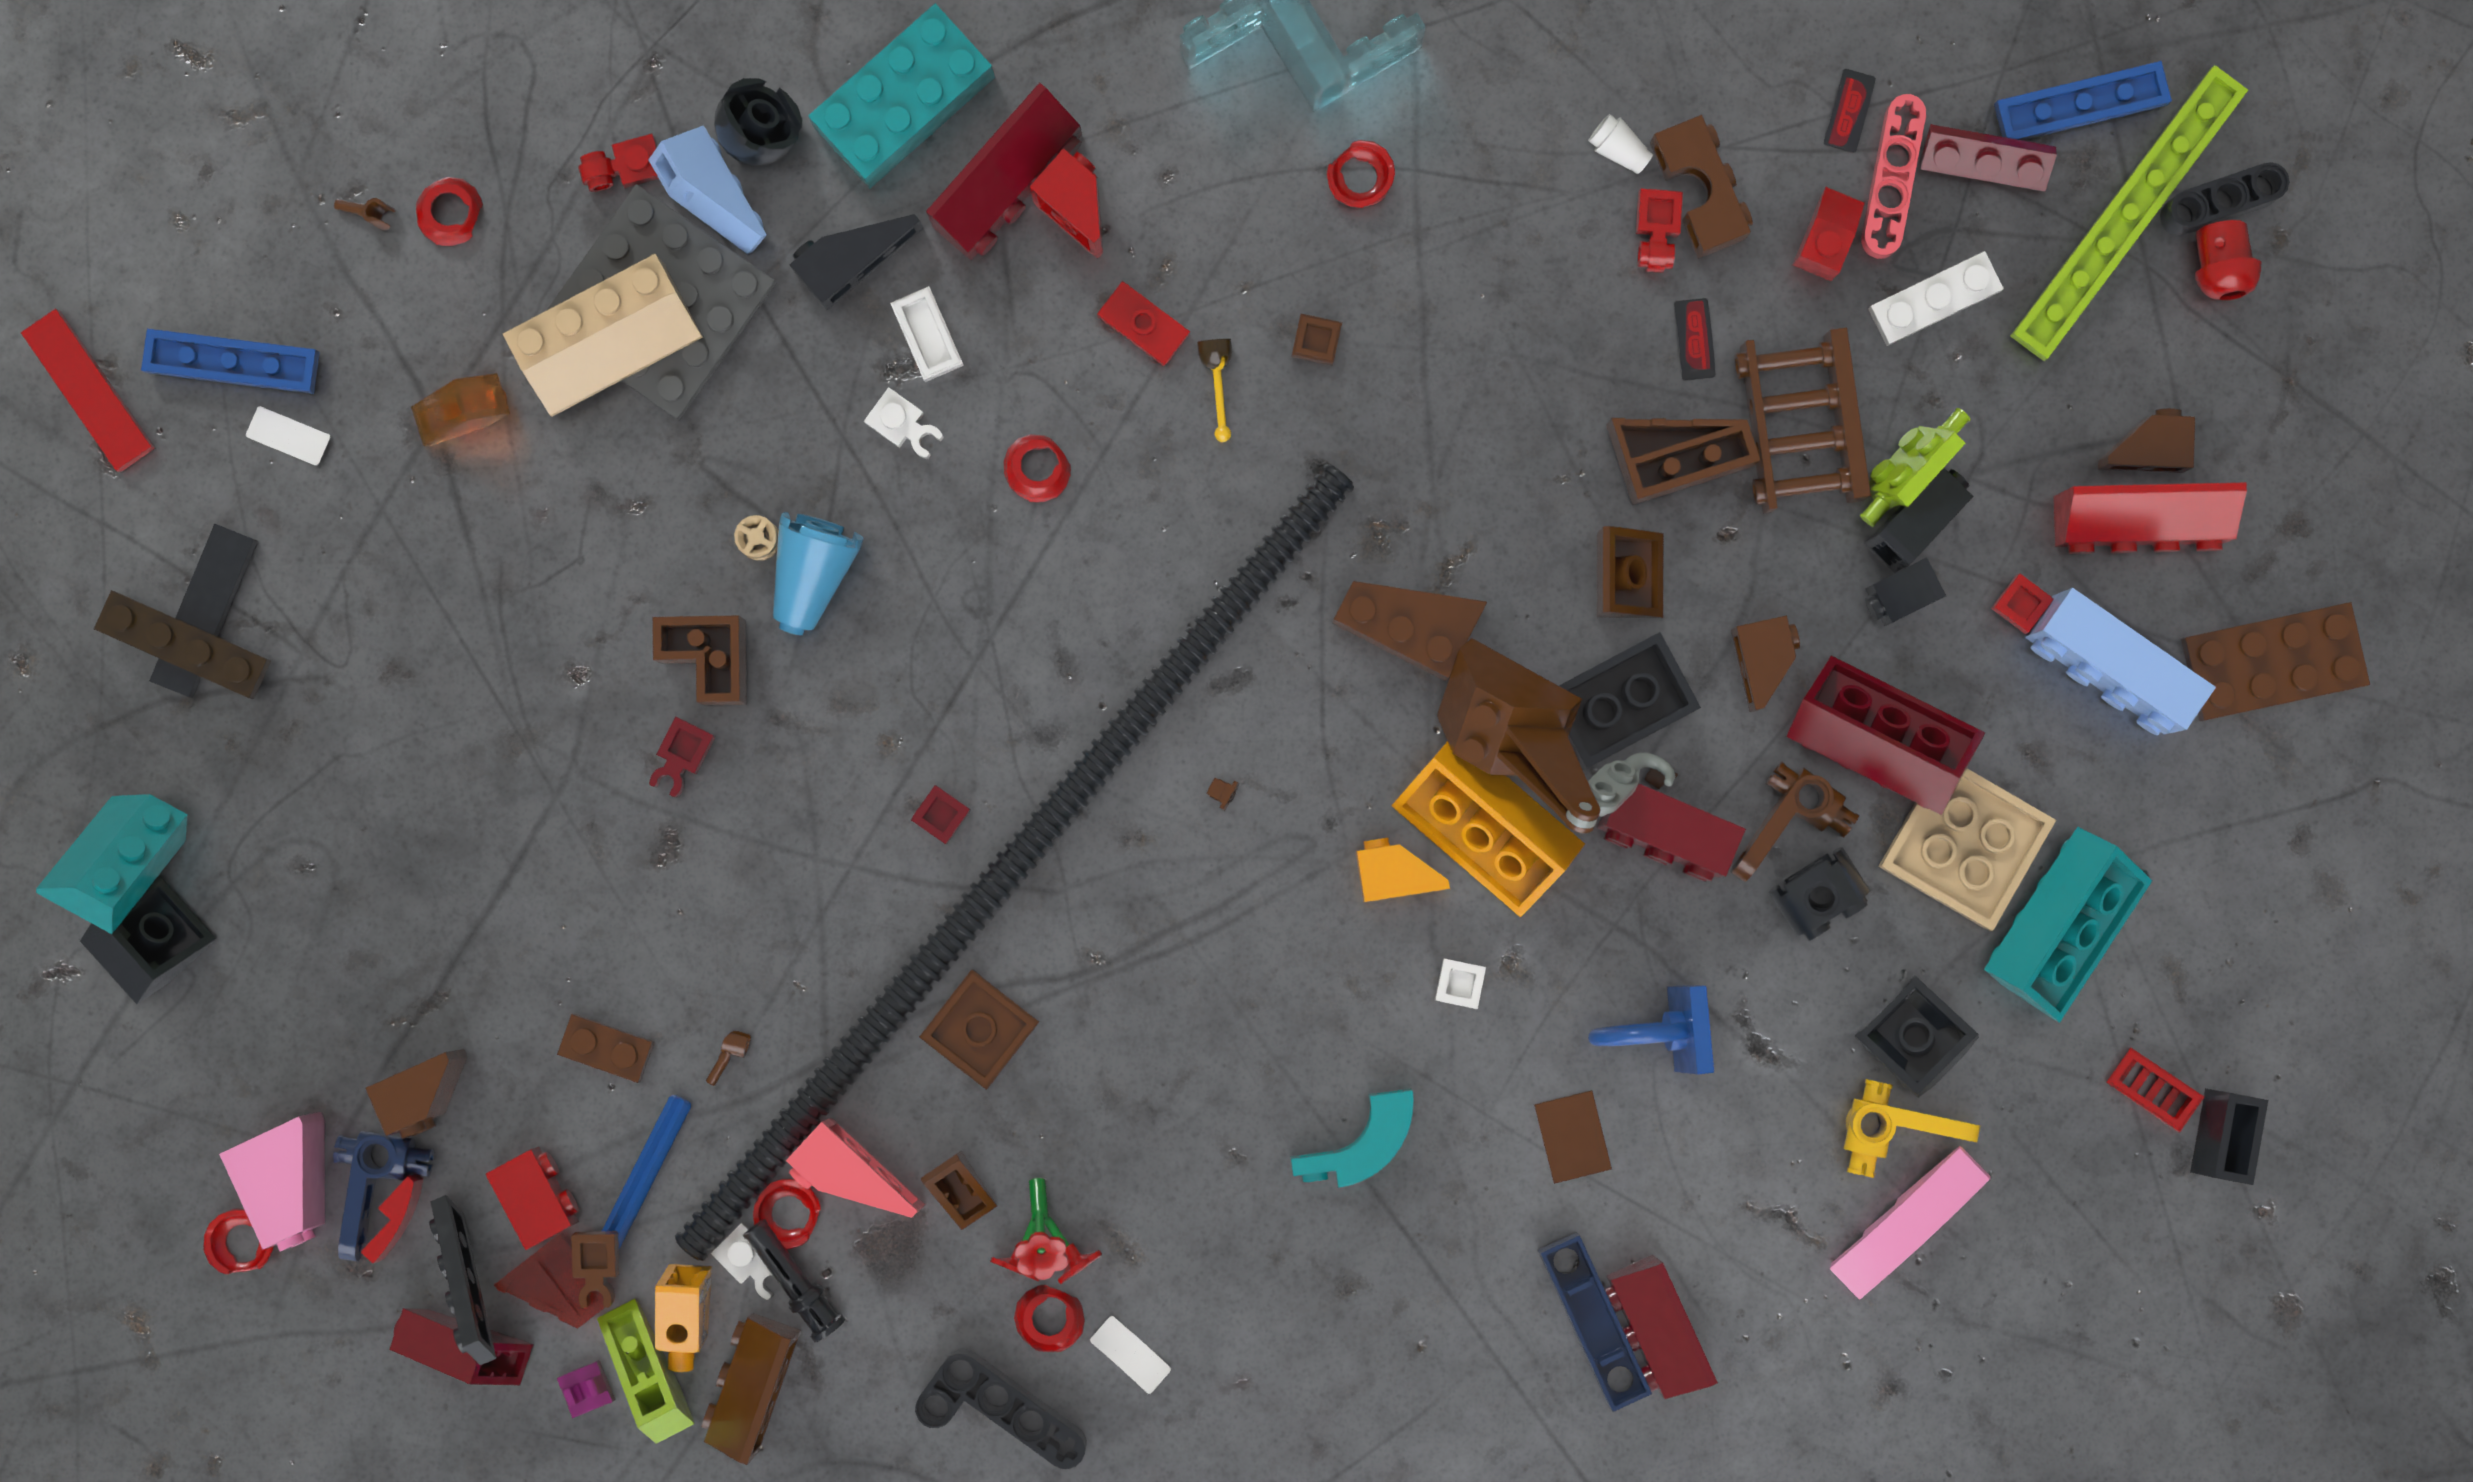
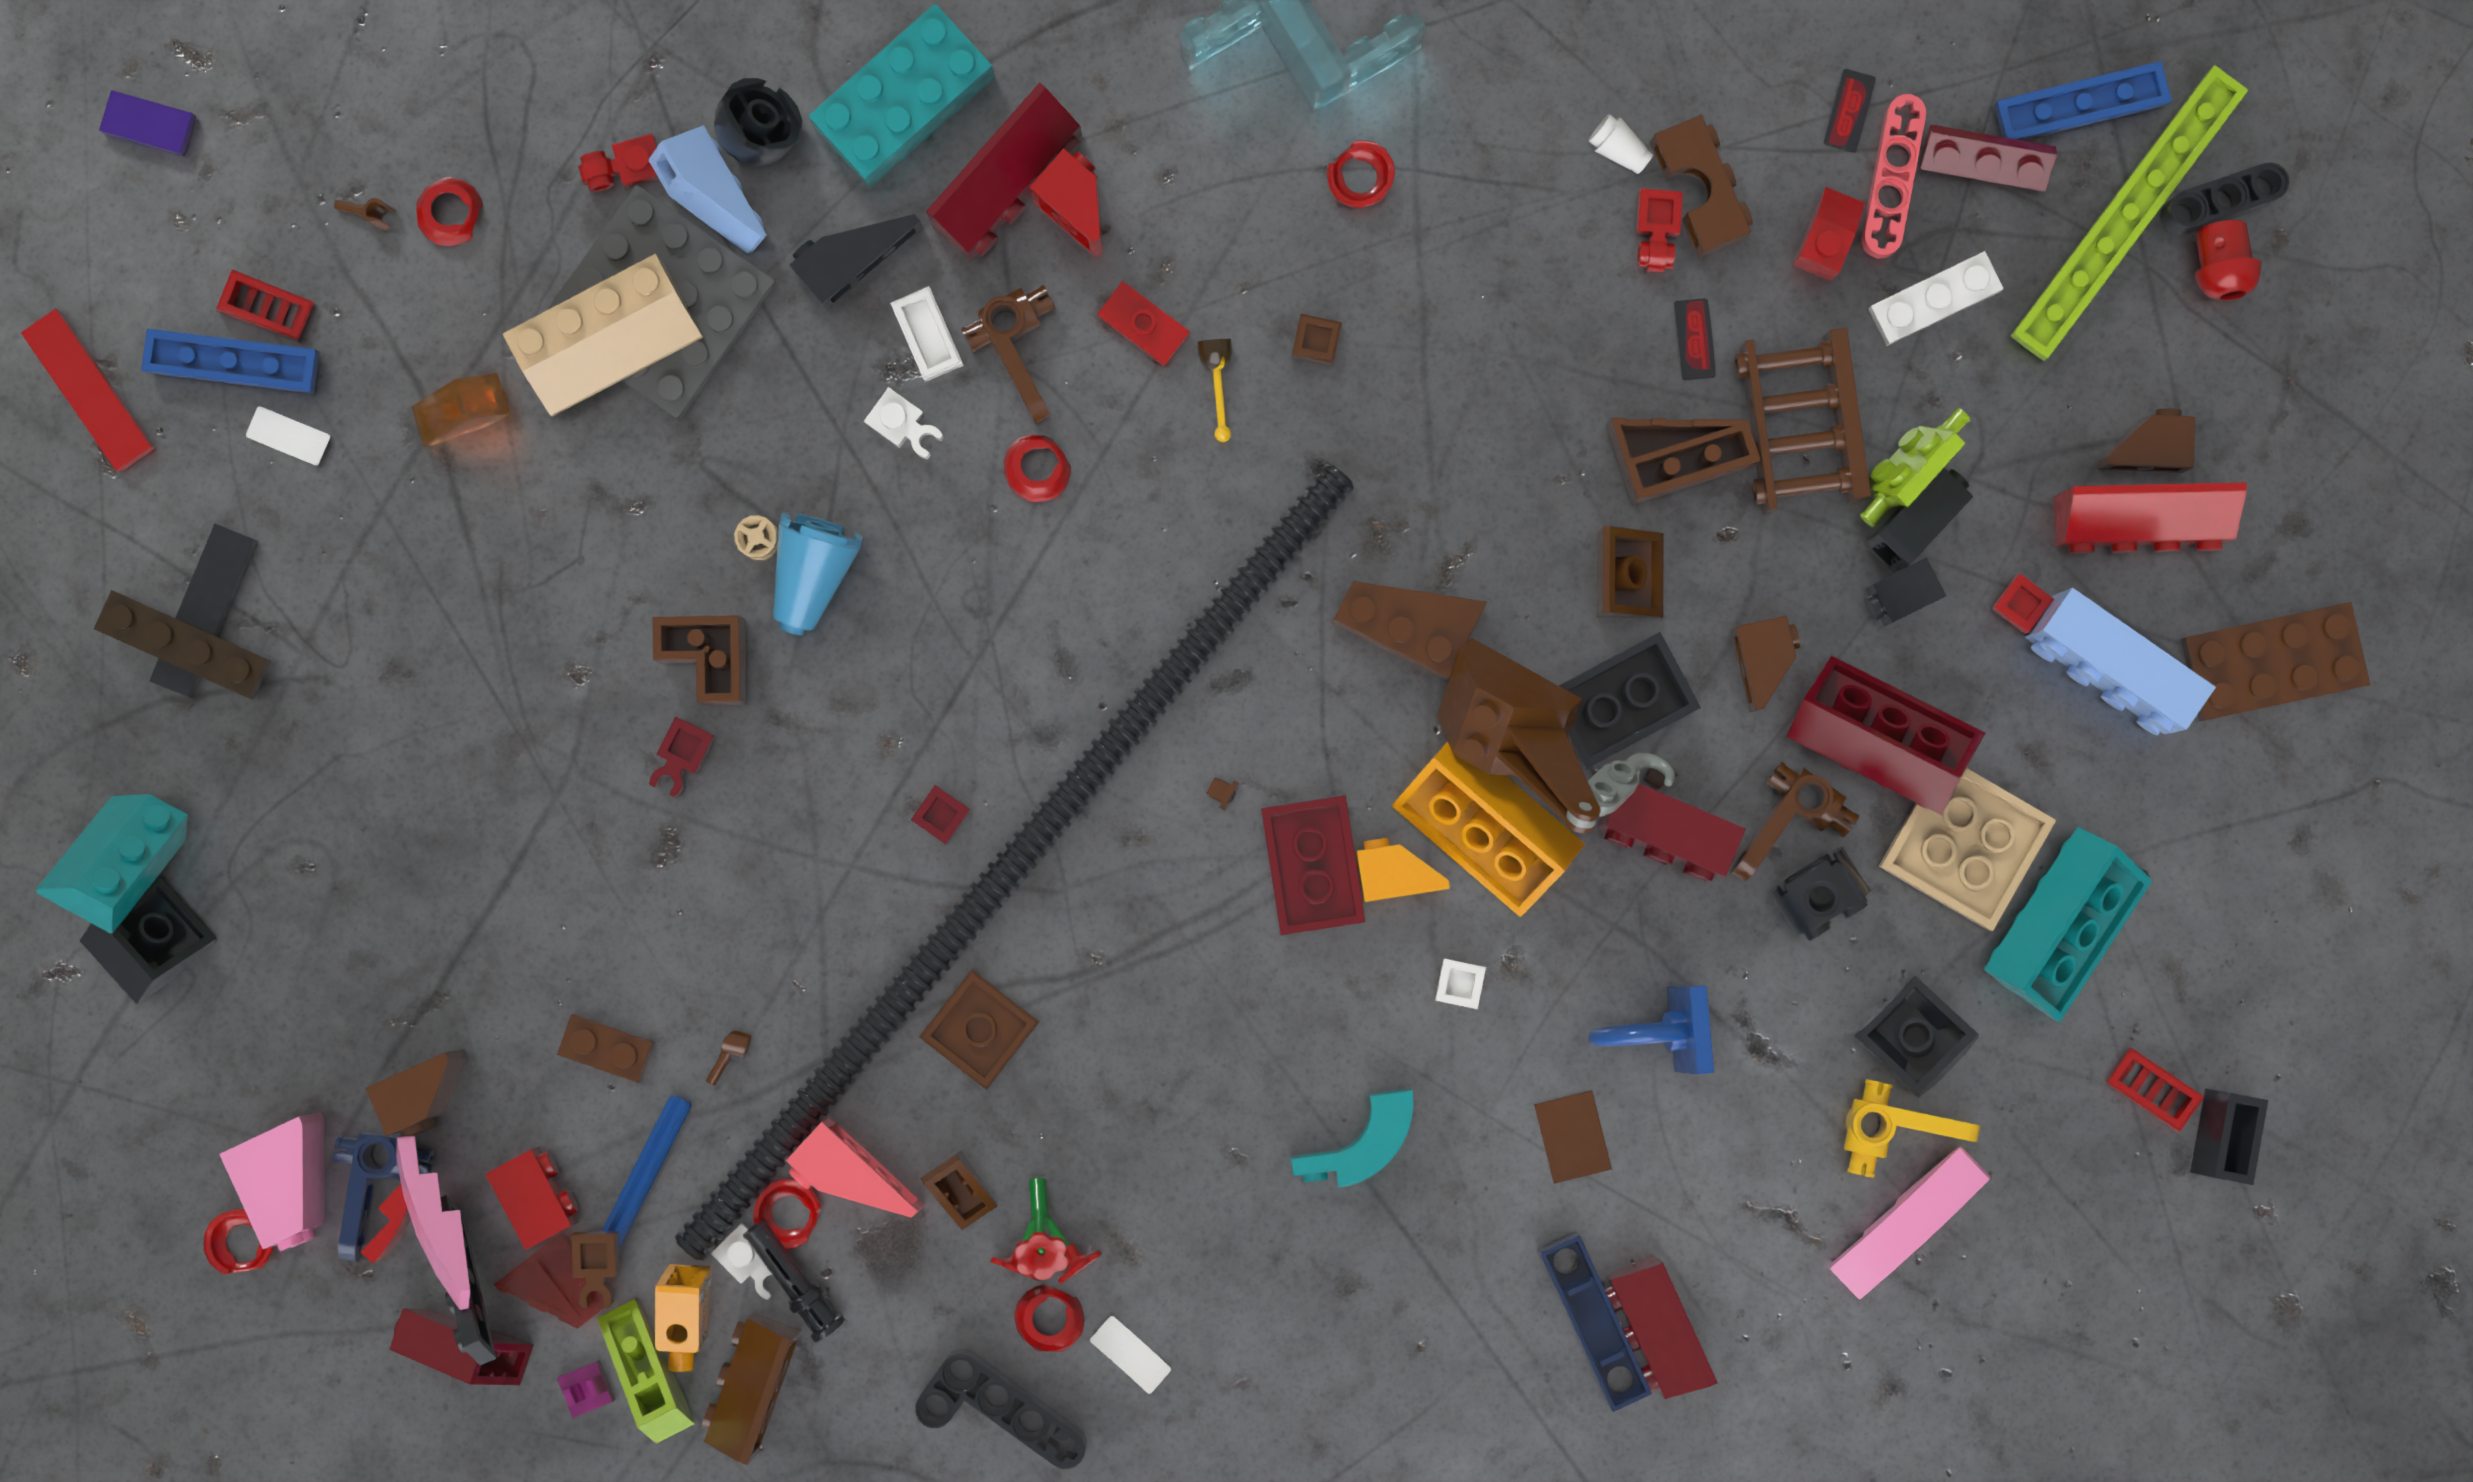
none -> dark purple tile [99,90,196,156]
none -> red slope [216,269,314,342]
none -> bright pink slope [396,1135,470,1310]
none -> reddish brown piece [961,285,1056,424]
none -> dark red plate [1261,795,1365,935]

